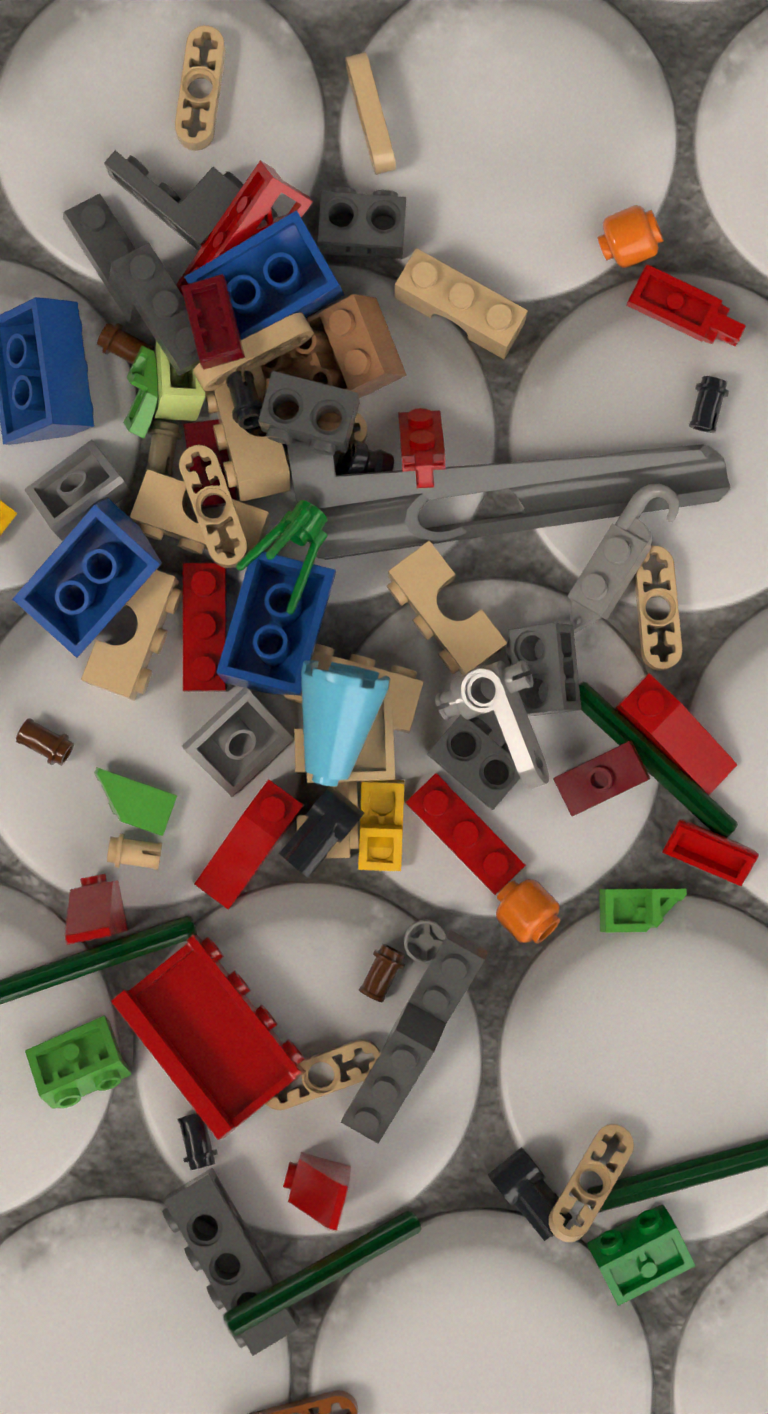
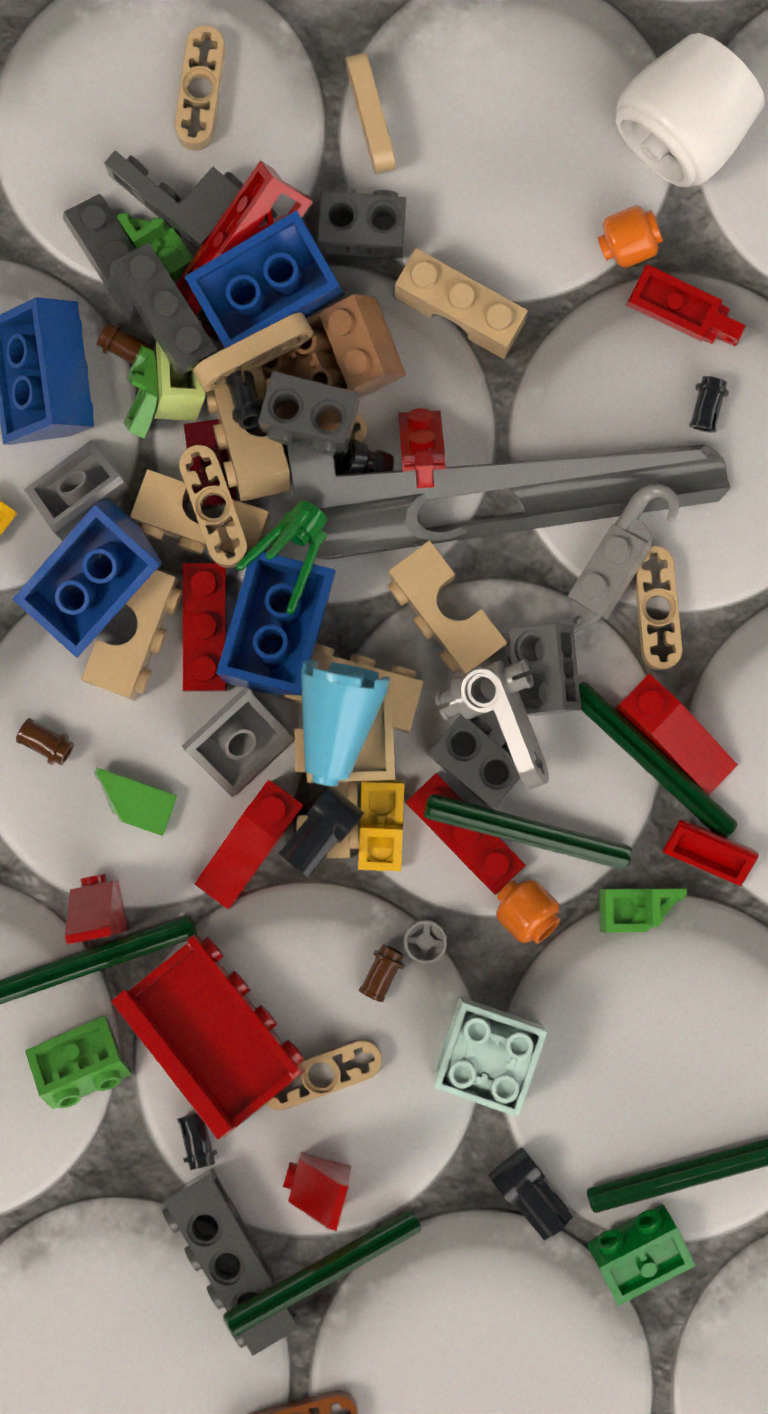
tan pin [107,834,162,870] -> none
dark tan pin [145,421,182,477] -> none
dark red plate [181,274,245,370] -> none
dark grey bracket [341,930,489,1143] -> none
tan beam [549,1124,634,1242] -> none
dark red plate [553,740,651,817] -> none
none -> bright green slope [116,213,193,282]
none -> dark green axle [424,794,632,869]
none -> light aqua brick [432,996,547,1117]
none -> white piece [615,33,765,187]

